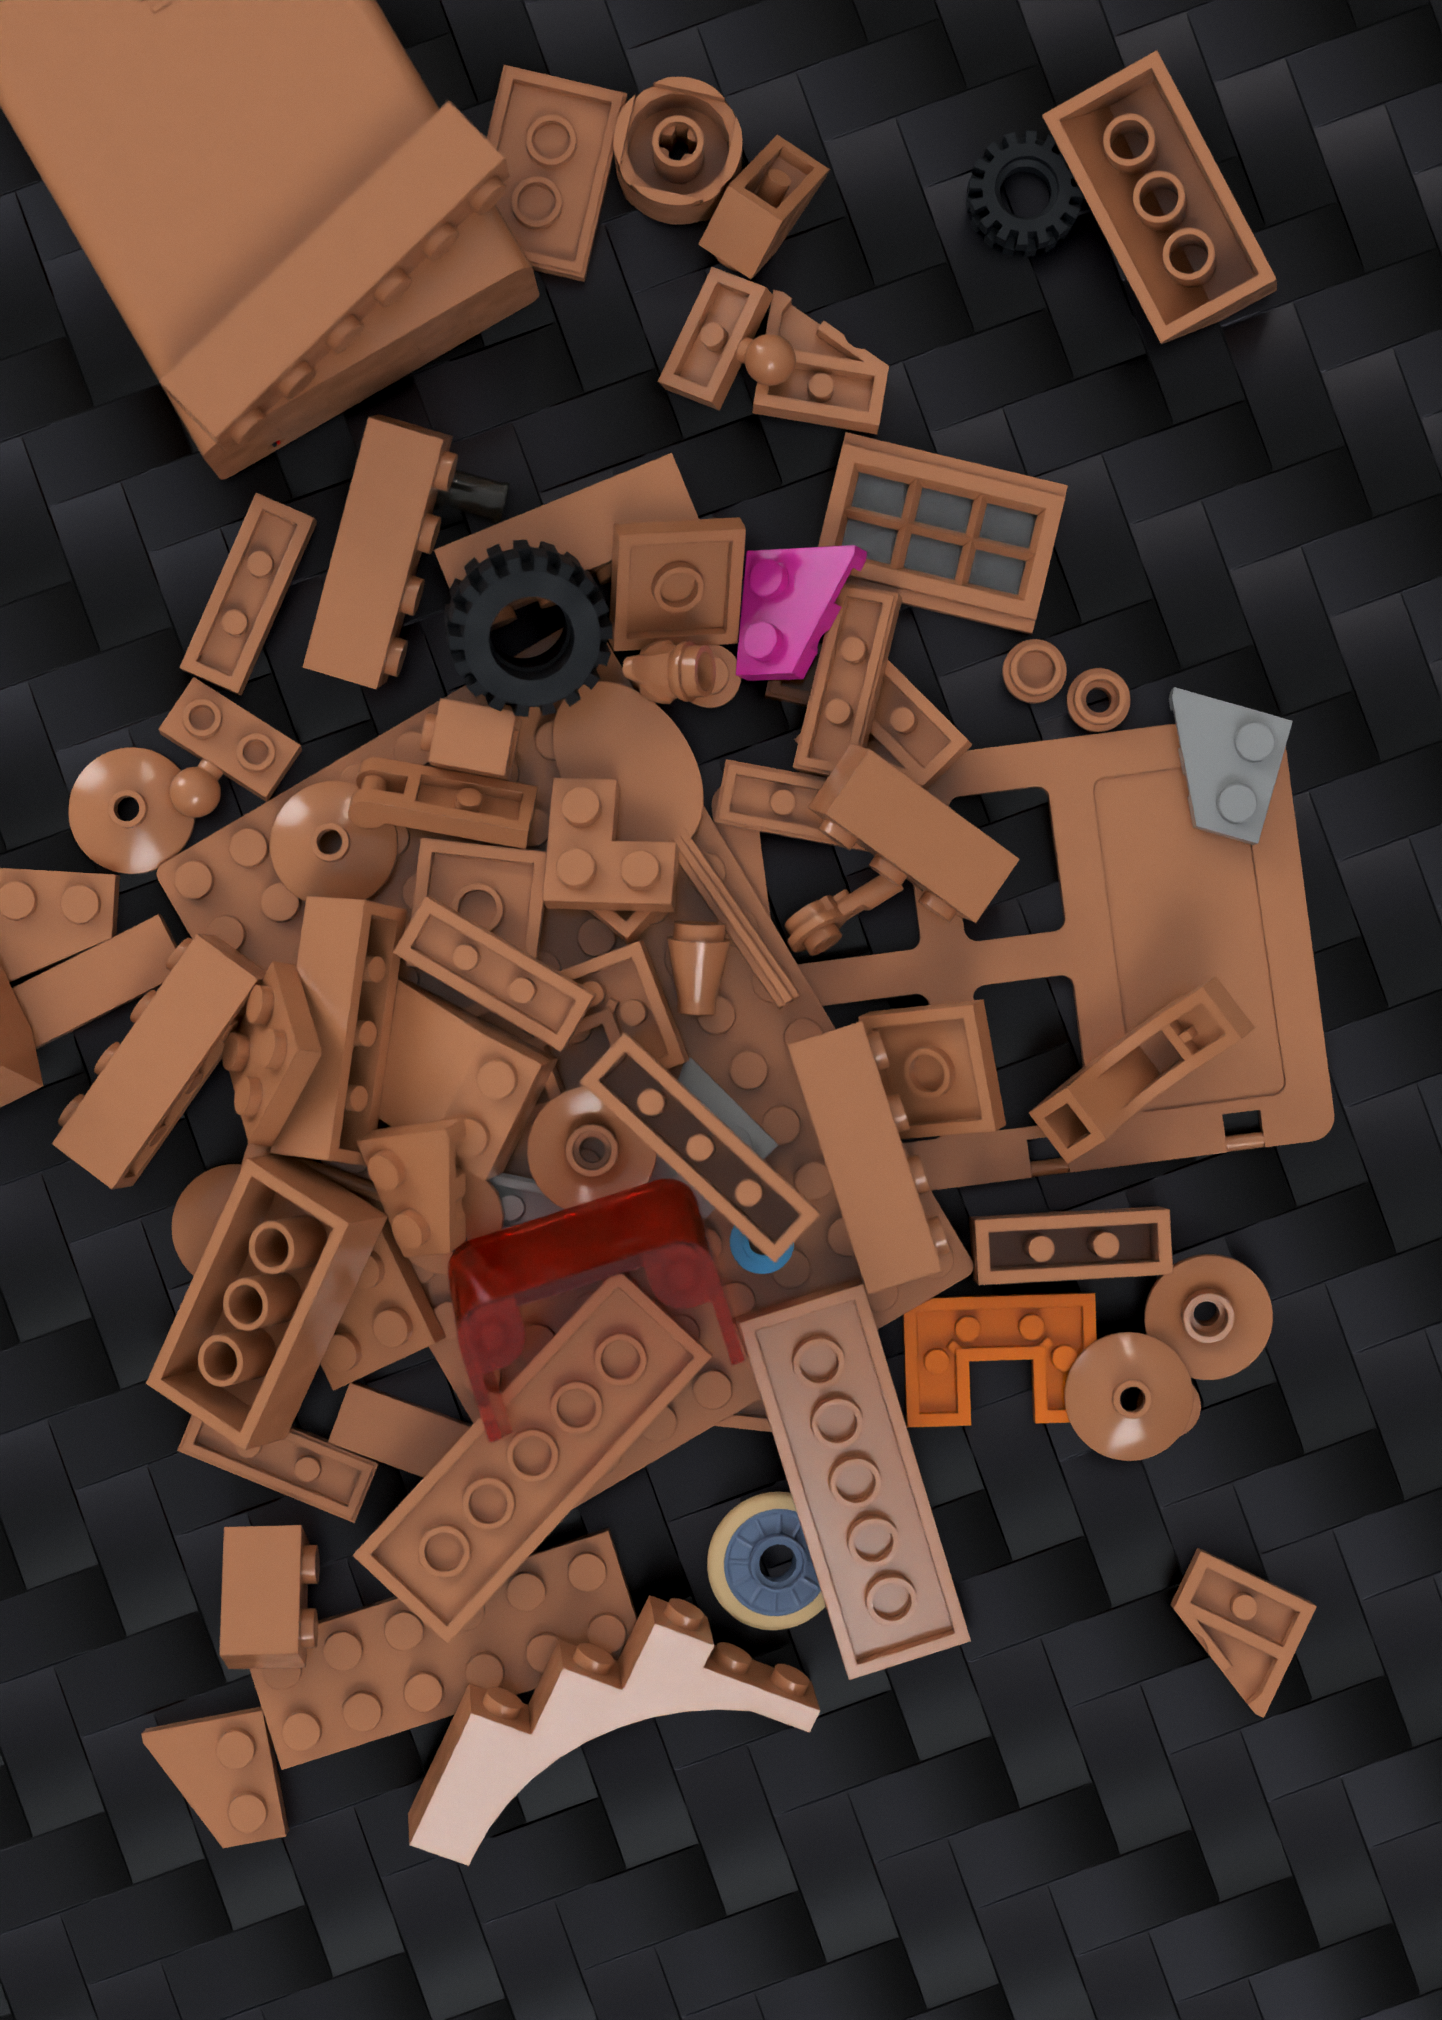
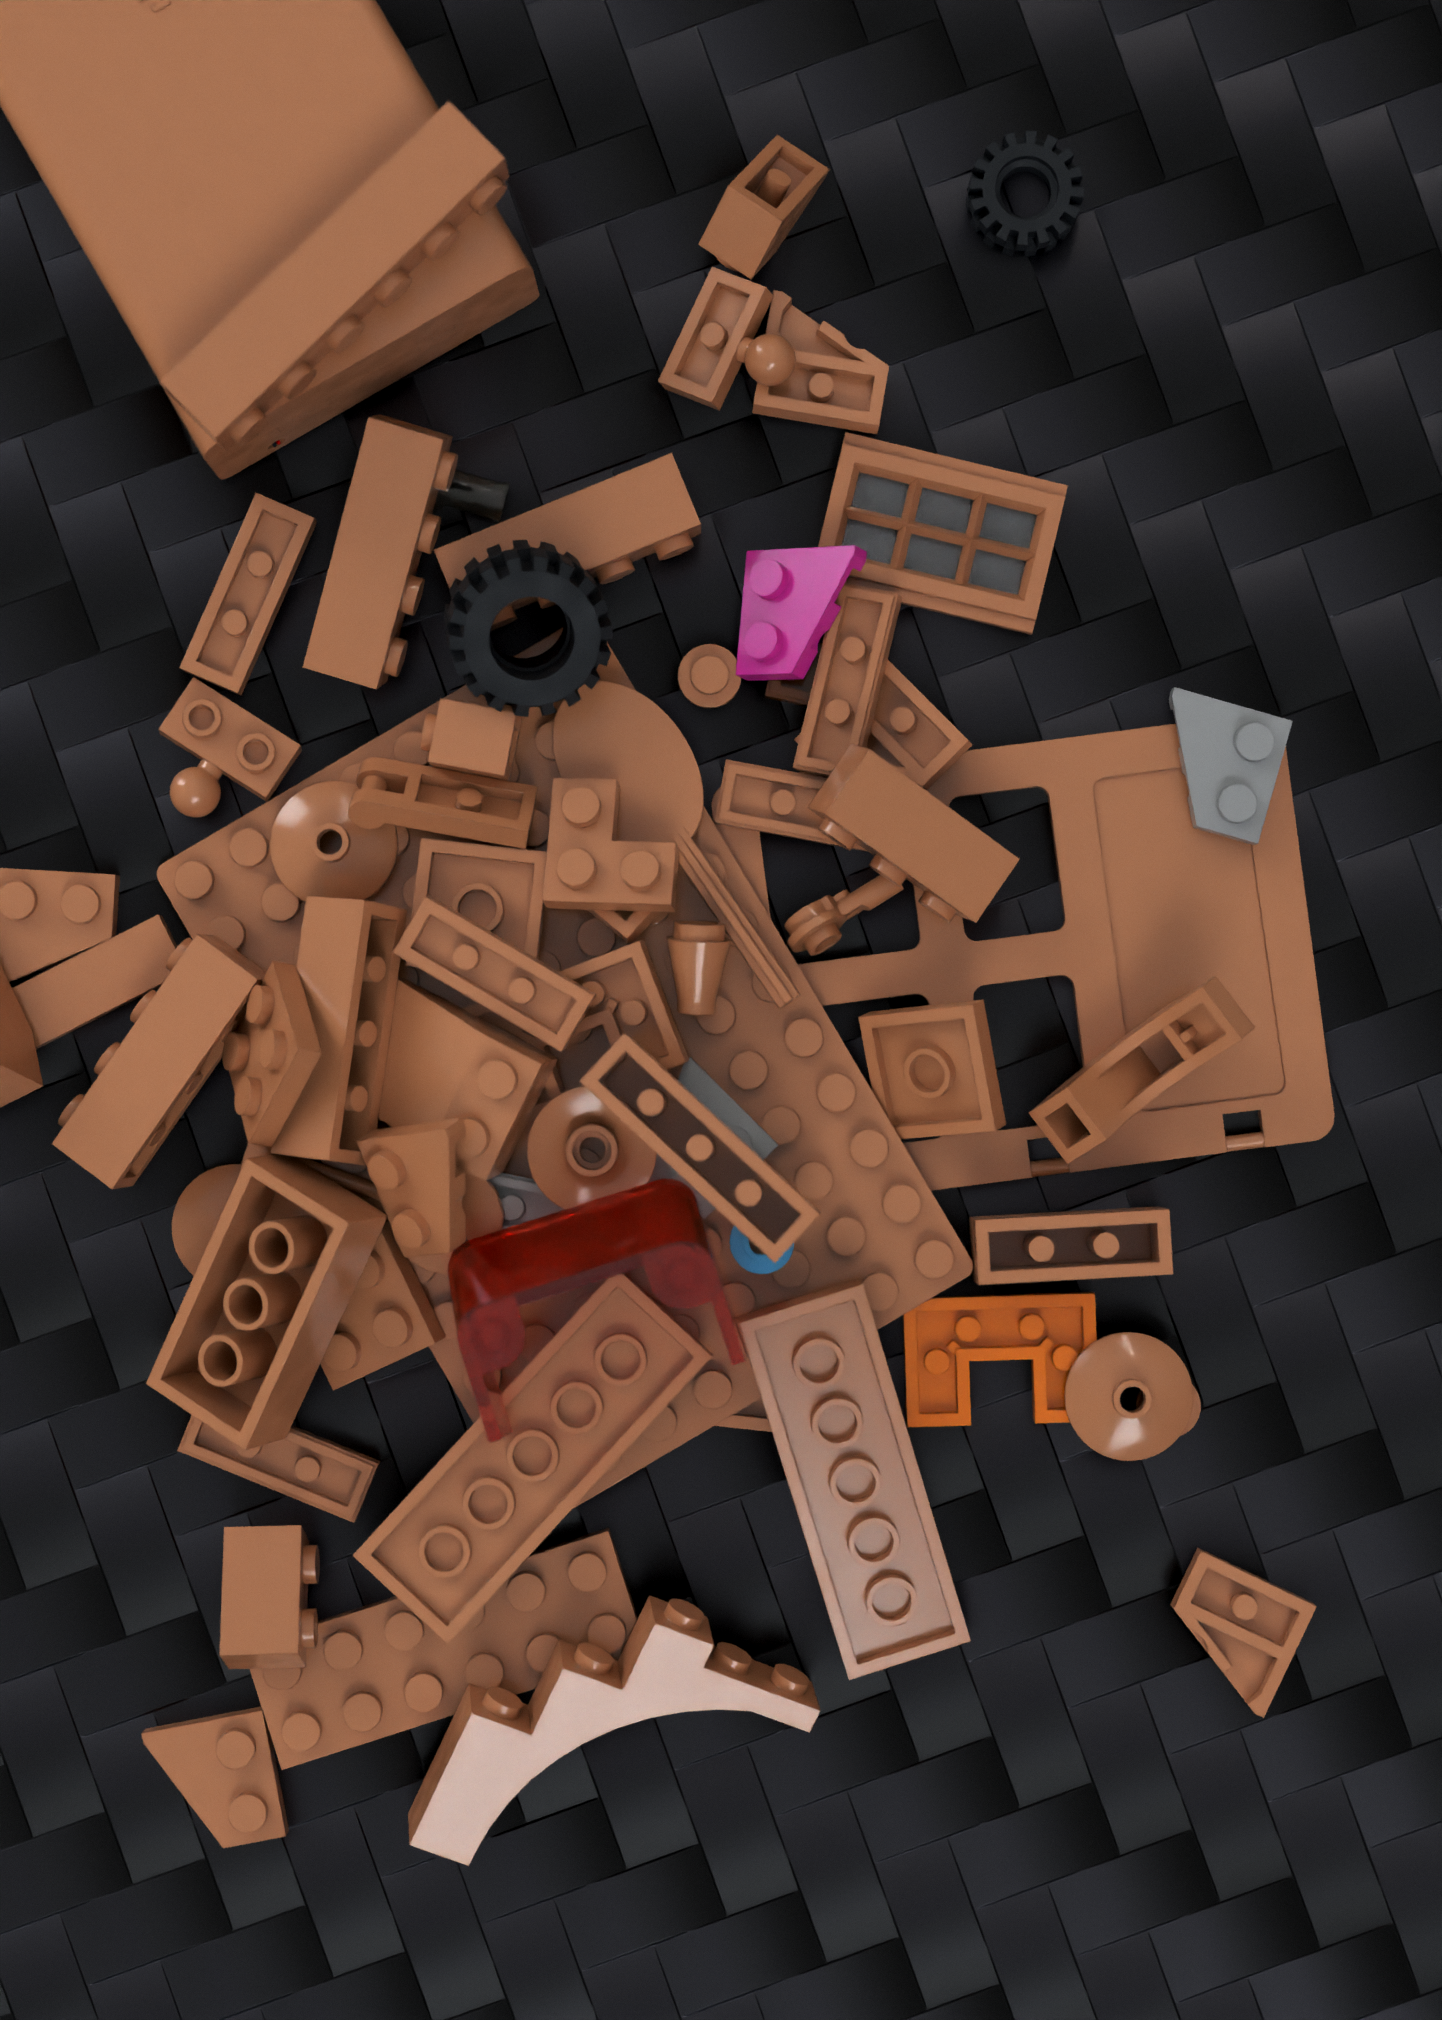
nougat dish [68,747,196,874] -> none
nougat tile [328,1381,473,1478] -> none
nougat tile [486,65,628,282] -> none
nougat plate [608,517,746,651] -> none
nougat brick [613,77,743,225] -> none
nougat animal [623,640,716,704] -> none
sand blue wheel [707,1491,826,1630] -> none
nougat brick [787,1021,950,1295] -> none
nougat plate [1002,639,1067,704] -> none
nougat slope [1042,50,1277,344] -> none
nougat plate [1066,668,1131,732] -> none
nougat dish [1144,1254,1273,1380] -> none

